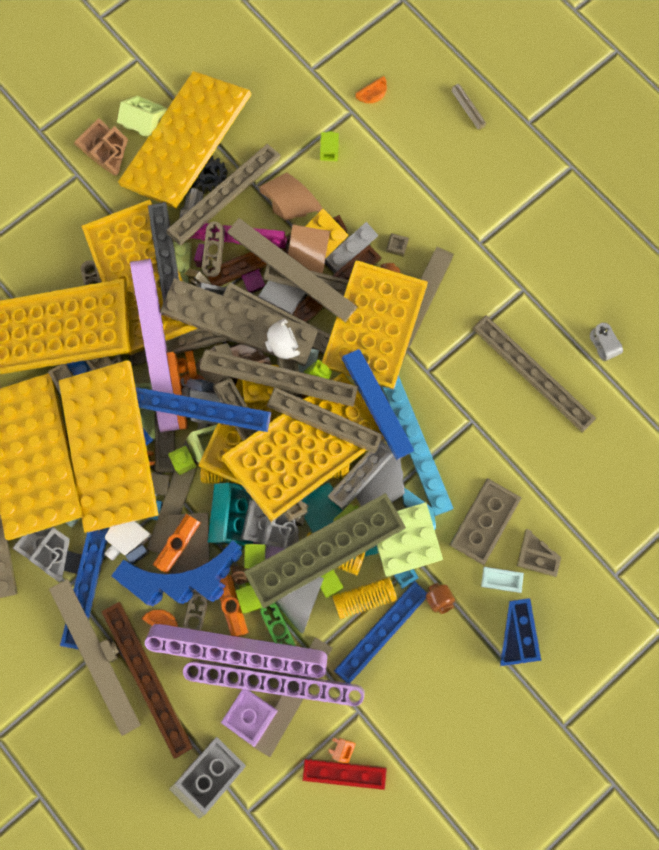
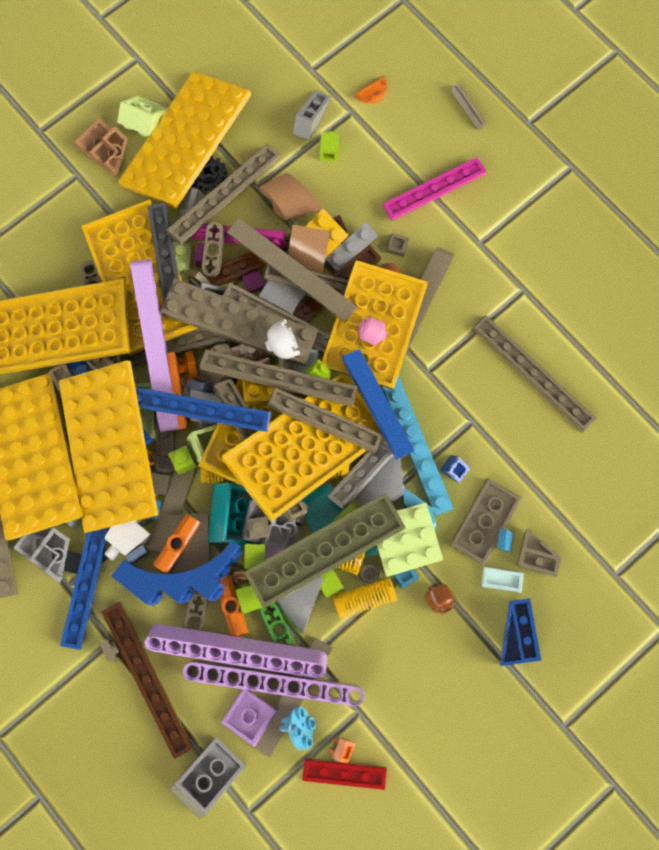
dark tan tile [49,579,141,736] -> none
orange tile [141,609,178,627] -> none
blue tile [334,581,427,683] -> none
light grey piece [590,323,623,361] -> none
none -> dark tan plate [247,516,270,539]
none -> medium azure plate [279,706,316,750]
none -> light grey slope [293,91,331,140]
none -> bright pink head [357,317,387,345]
none -> dark tan tile [359,564,379,584]
none -> dark pink plate [383,157,486,221]
none -> blue slope [441,455,470,483]
none -> dark azure tile [497,529,514,553]

